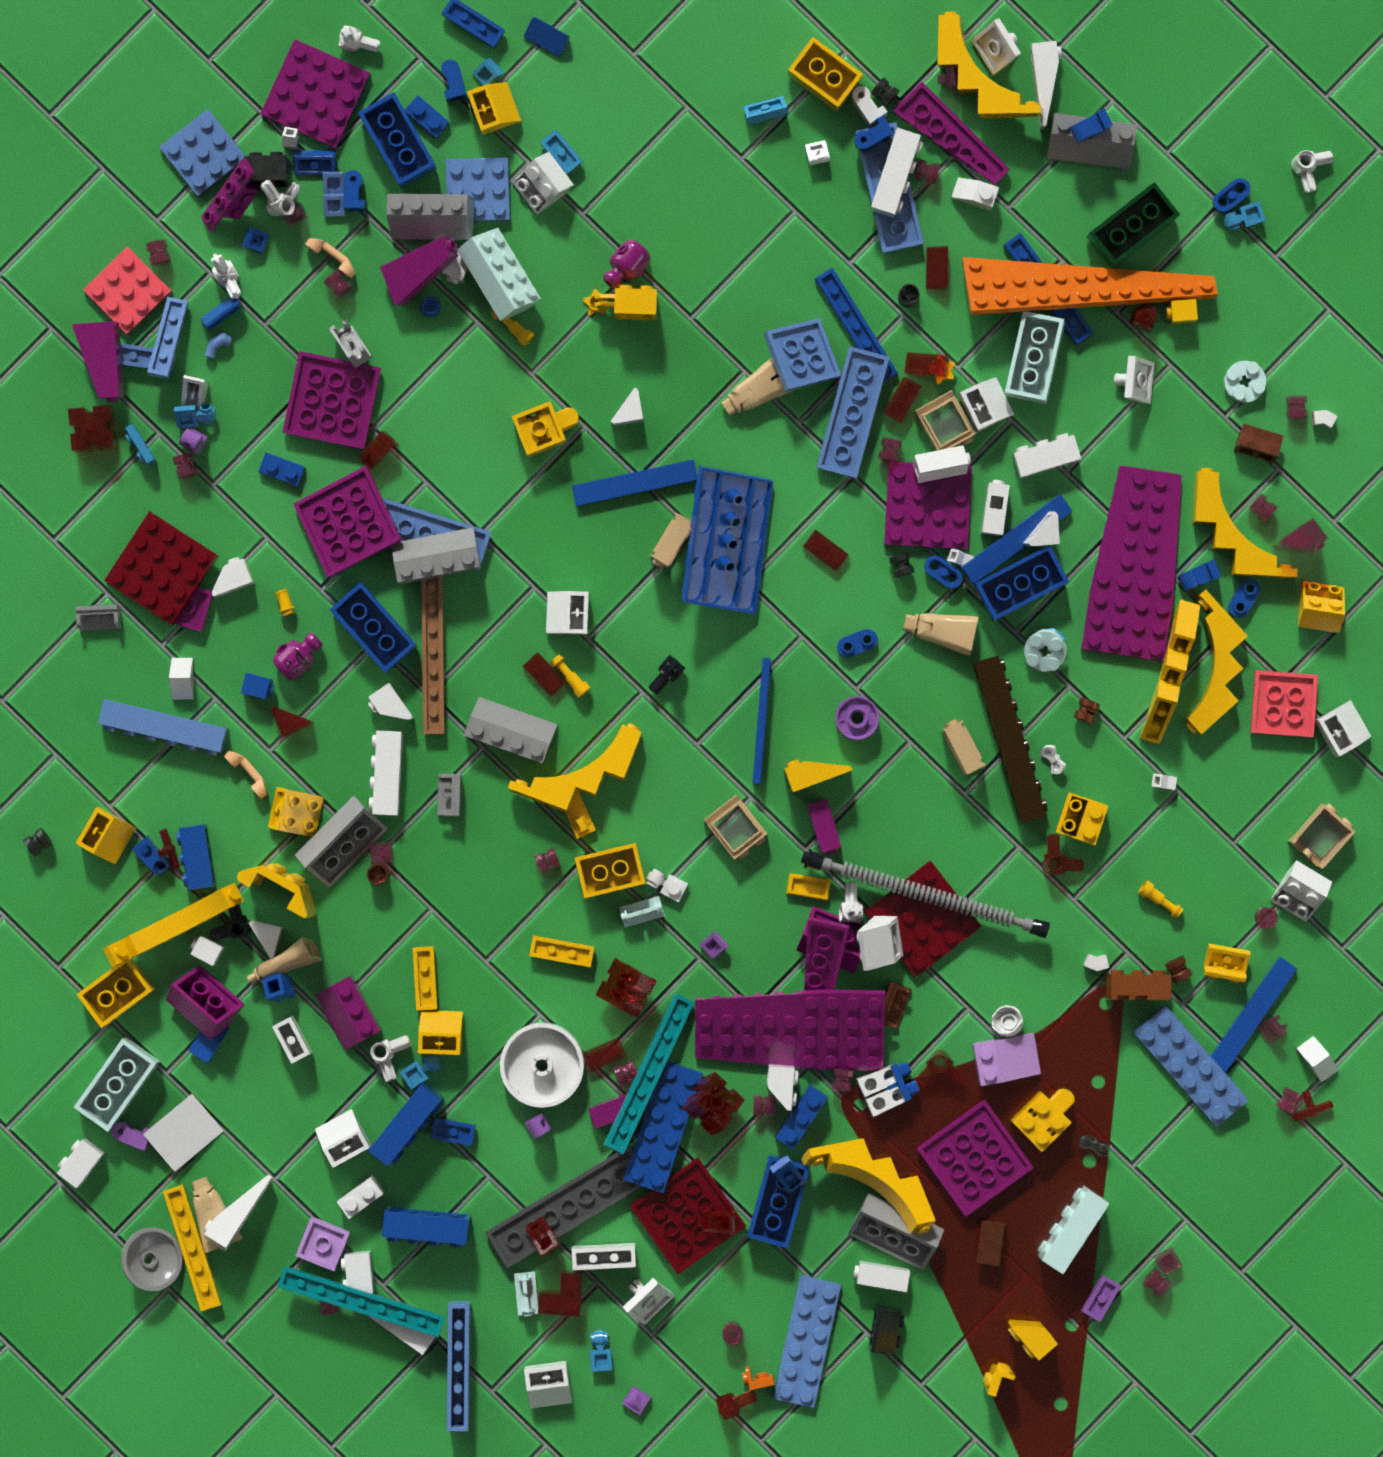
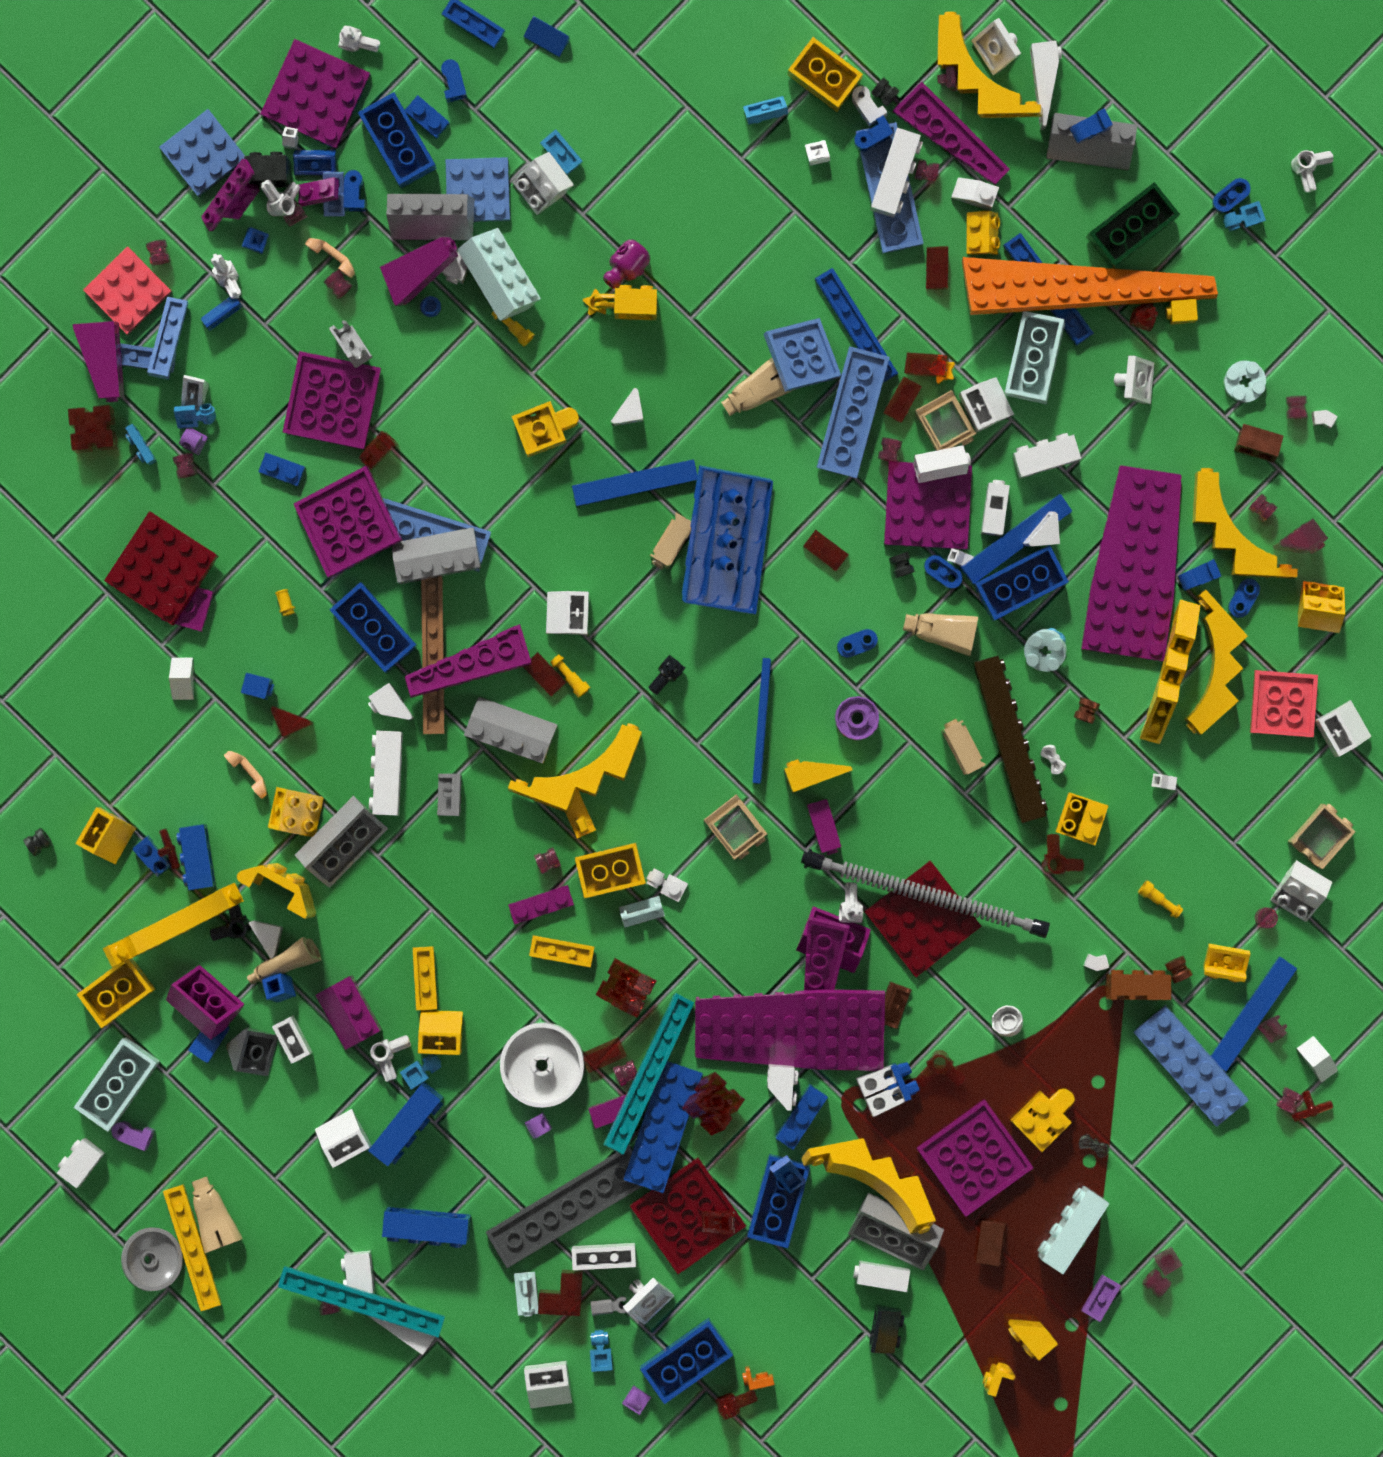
light grey hinge [75,605,122,631] -> none
medium blue brick [98,699,228,756] -> none
white sticker [143,1094,223,1172] -> none
white brick [190,935,225,966] -> none
white slope [203,1175,272,1252] -> none
medium blue arm [204,333,232,359] -> none
white slope [212,557,254,598] -> none
magenta piece [273,632,323,681] -> none
lavender plate [295,1216,350,1271] -> none
white brick [337,1175,385,1219] -> none
copper wheel [367,864,389,885] -> none
clear pink tile [369,842,393,864] -> none
blue plate [431,1117,476,1146] -> none
medium blue brick [447,1301,471,1431] -> none
yellow slope [467,82,521,135] -> none
dark azure slope [472,58,504,86] -> none
clear red slope [525,1216,561,1258] -> none
medium lavender tile [699,930,729,960] -> none
clear pink wheel [722,1321,743,1345] -> none
clear pink wheel [753,1094,775,1116] -> none
medium blue plate [773,1275,841,1408] -> none
yellow tile [786,873,831,900] -> none
clear pink wheel [831,1068,854,1091] -> none
white slope [857,916,903,971] -> none
pearl dark grey wheel [898,284,920,308] -> none
lavender slope [972,1032,1041,1086] -> none
none -> dark grey slope [226,1027,278,1076]
none -> magenta plate [298,177,339,207]
none -> magenta wing [405,624,532,698]
none -> magenta plate [508,885,574,924]
none -> light grey bar [591,1296,626,1316]
none -> blue brick [640,1318,733,1404]
none -> yellow bracket [967,211,1000,255]

